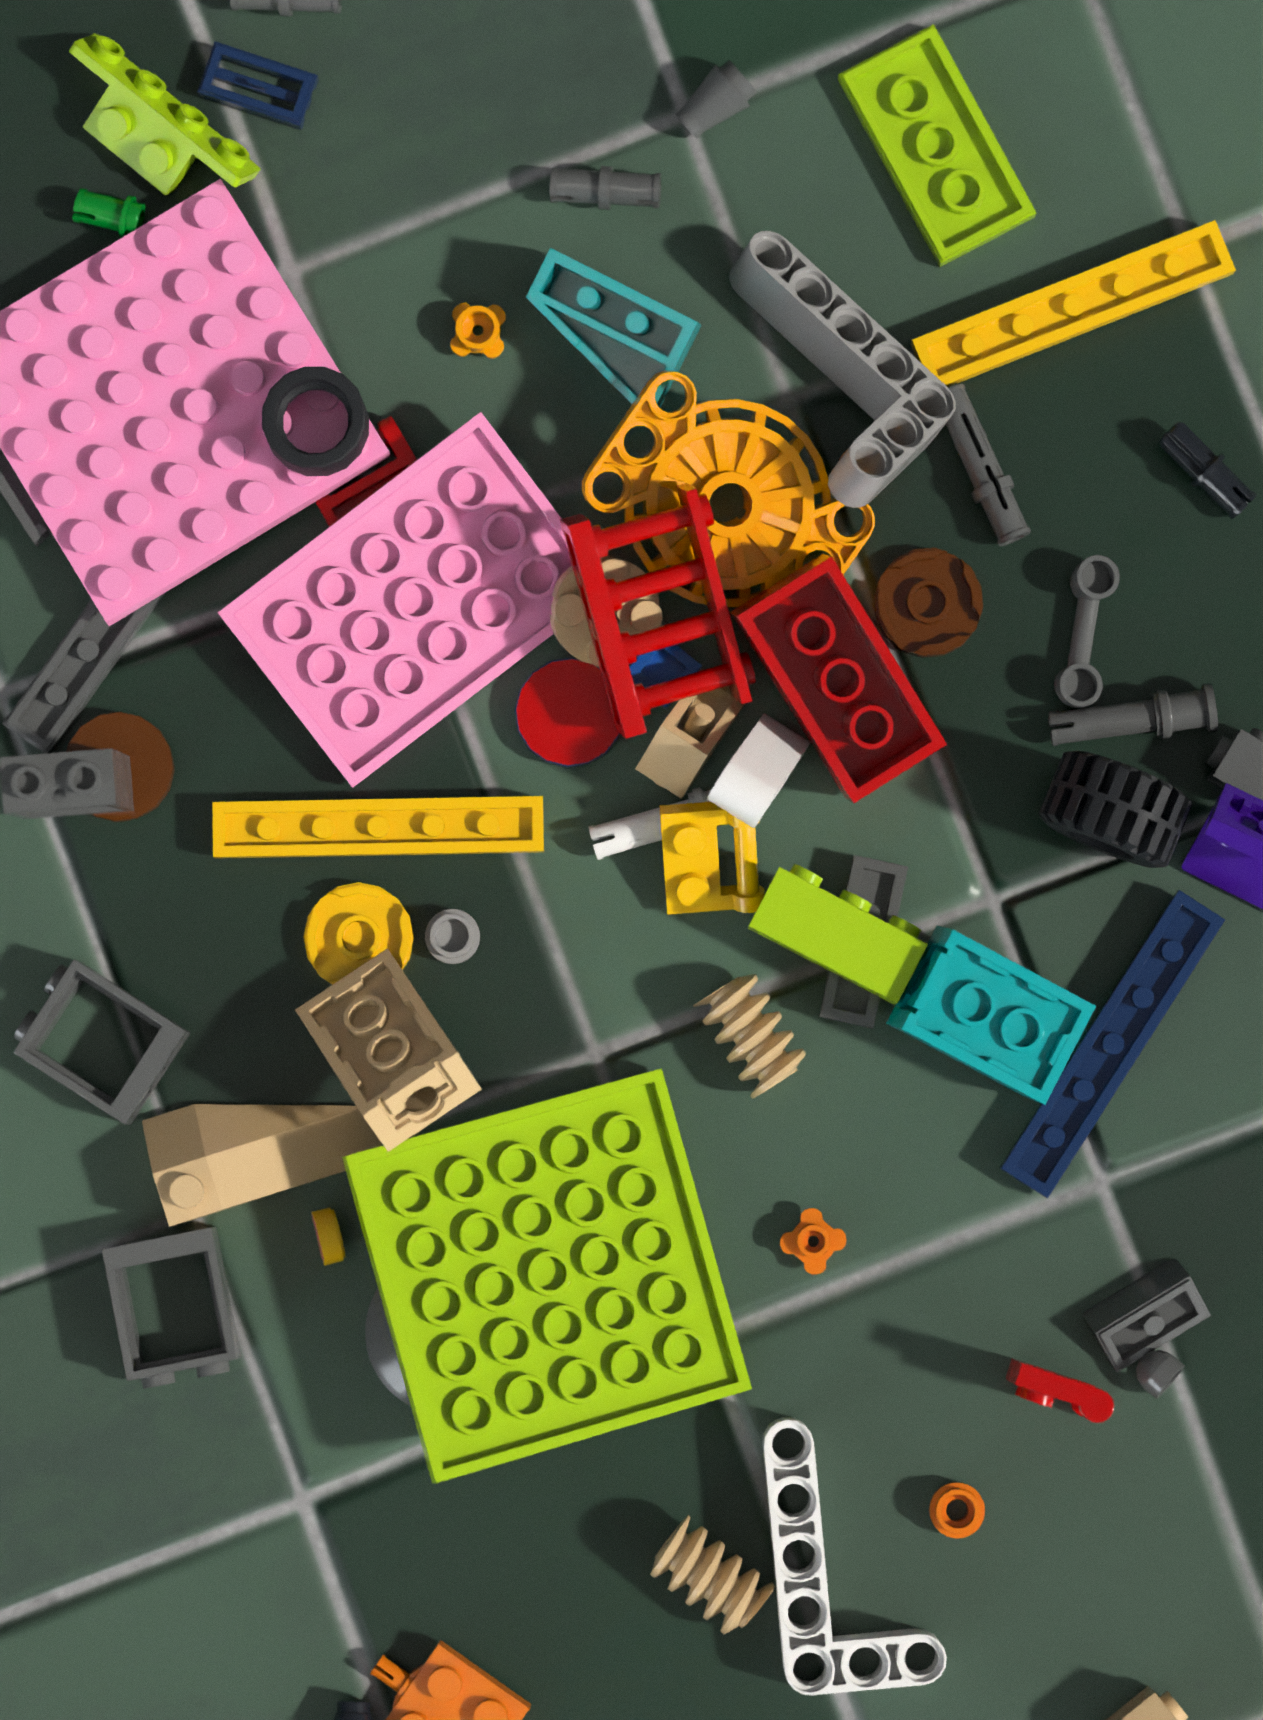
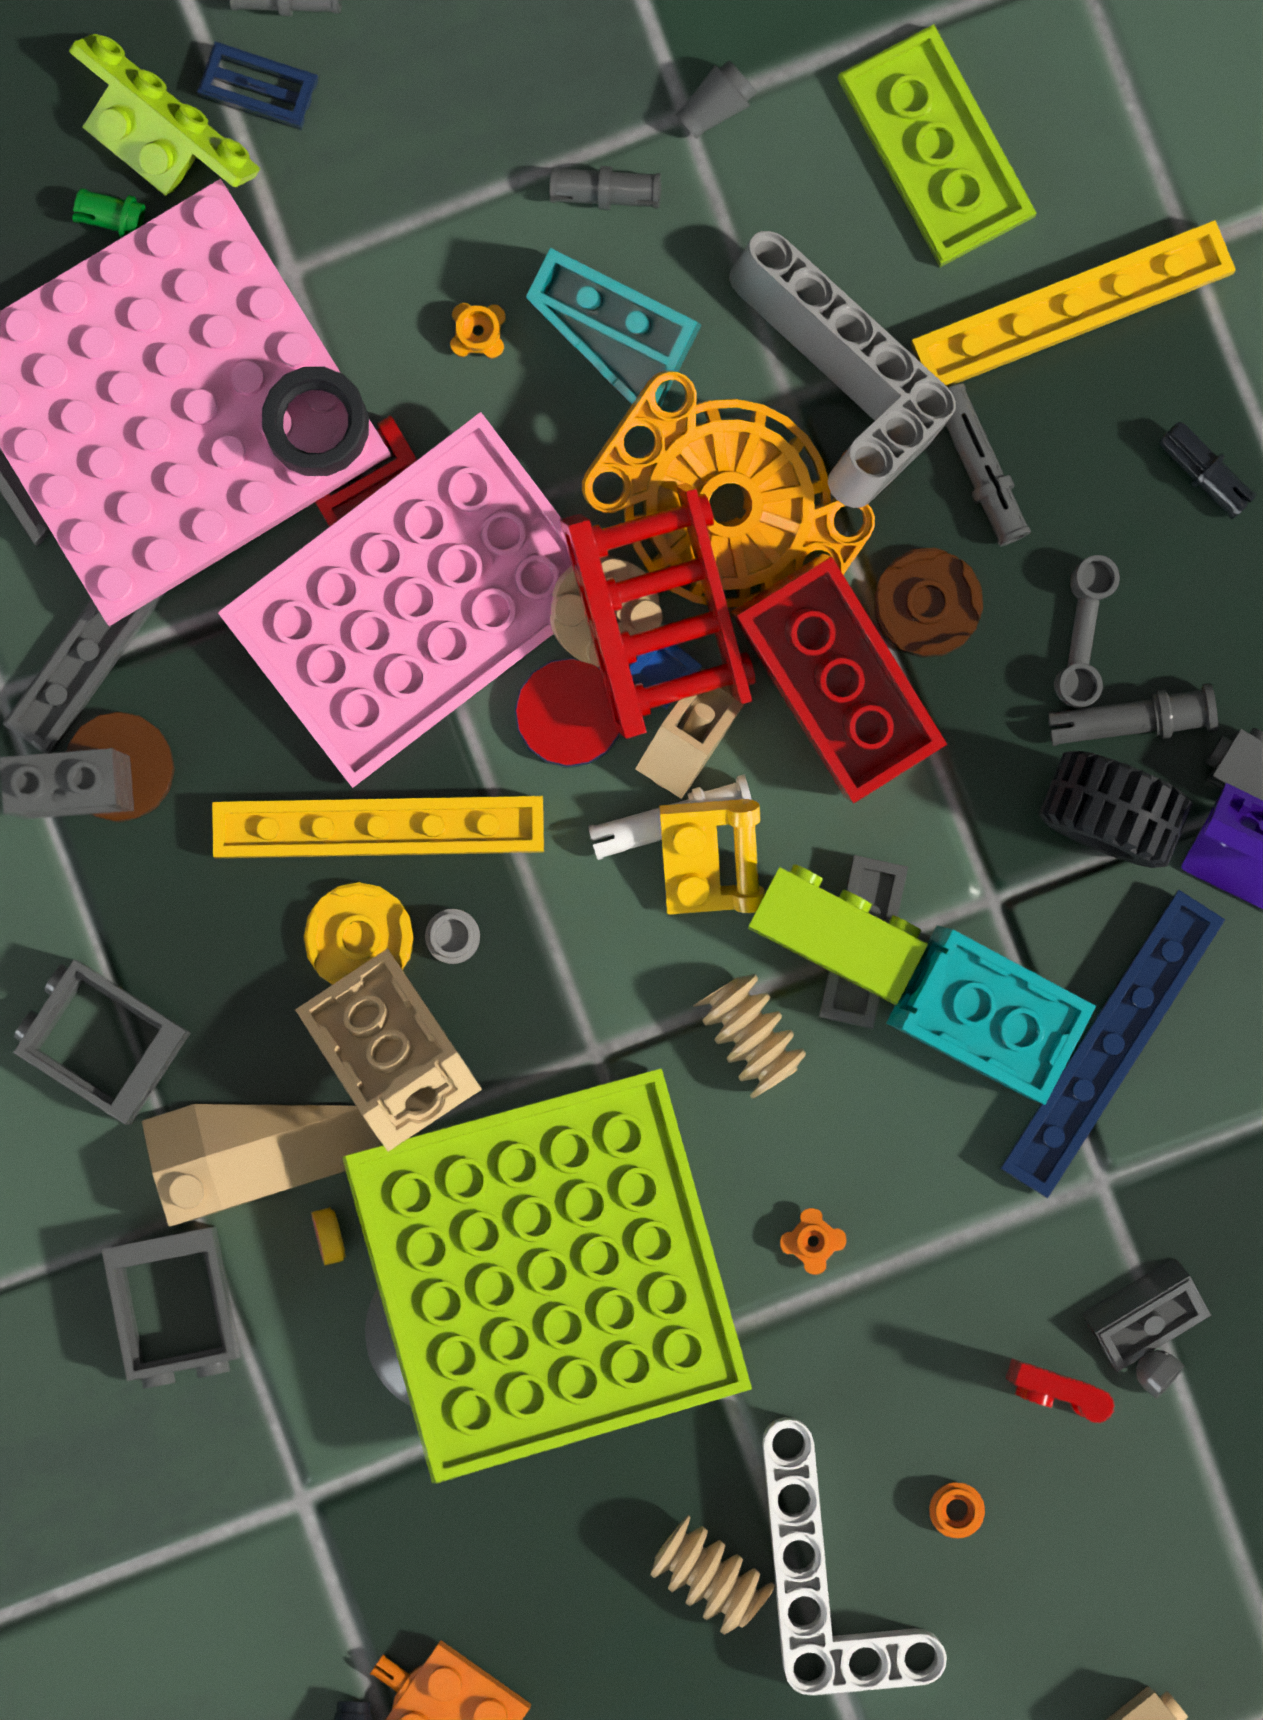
white beam [707,713,811,829] -> none

